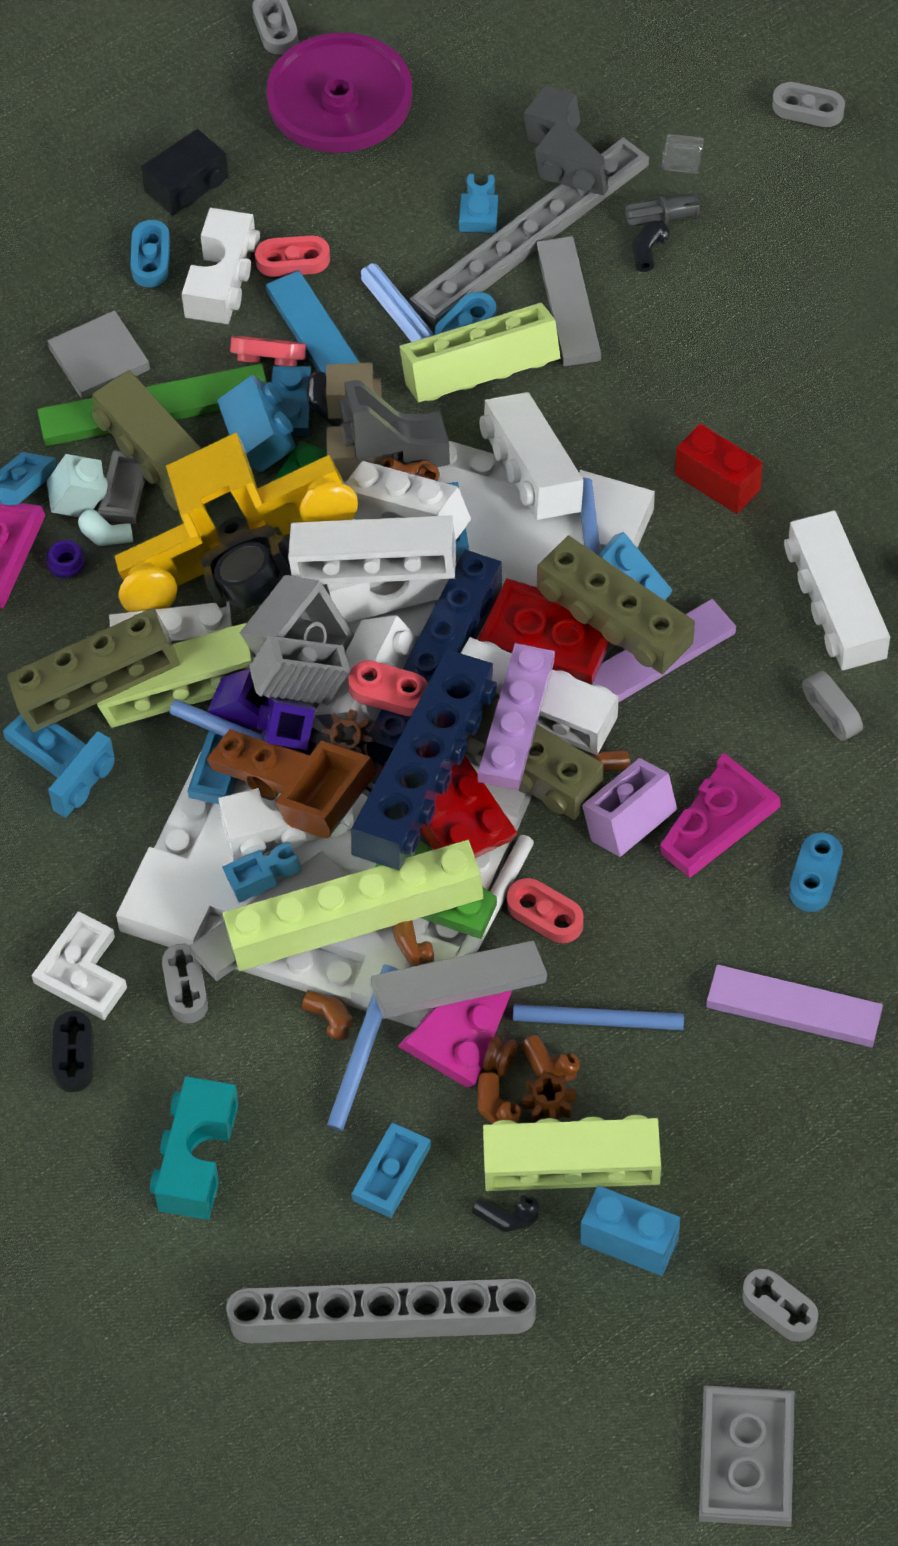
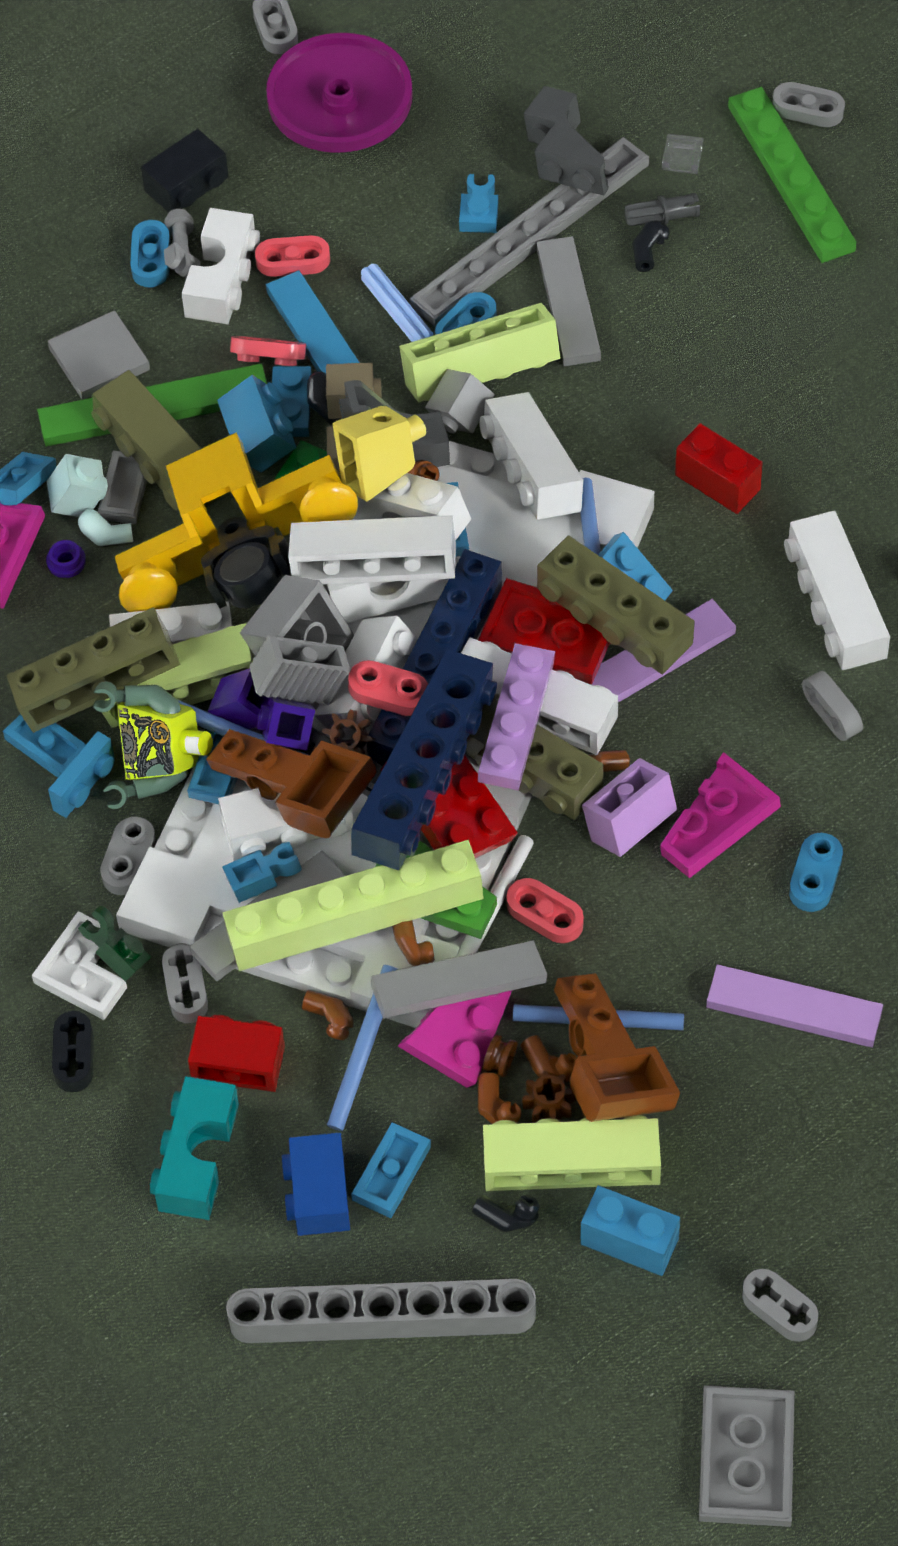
none -> dark green plate [78,905,151,982]
none -> torso [93,681,213,809]
none -> light grey plate [100,817,156,895]
none -> light grey hinge [164,209,201,278]
none -> red brick [188,1015,285,1092]
none -> blue brick [282,1133,350,1236]
none -> light yellow torso [332,406,426,502]
none -> light grey brick [425,369,495,434]
none -> dark orange plate [554,973,680,1122]
none -> bright green plate [728,87,856,263]

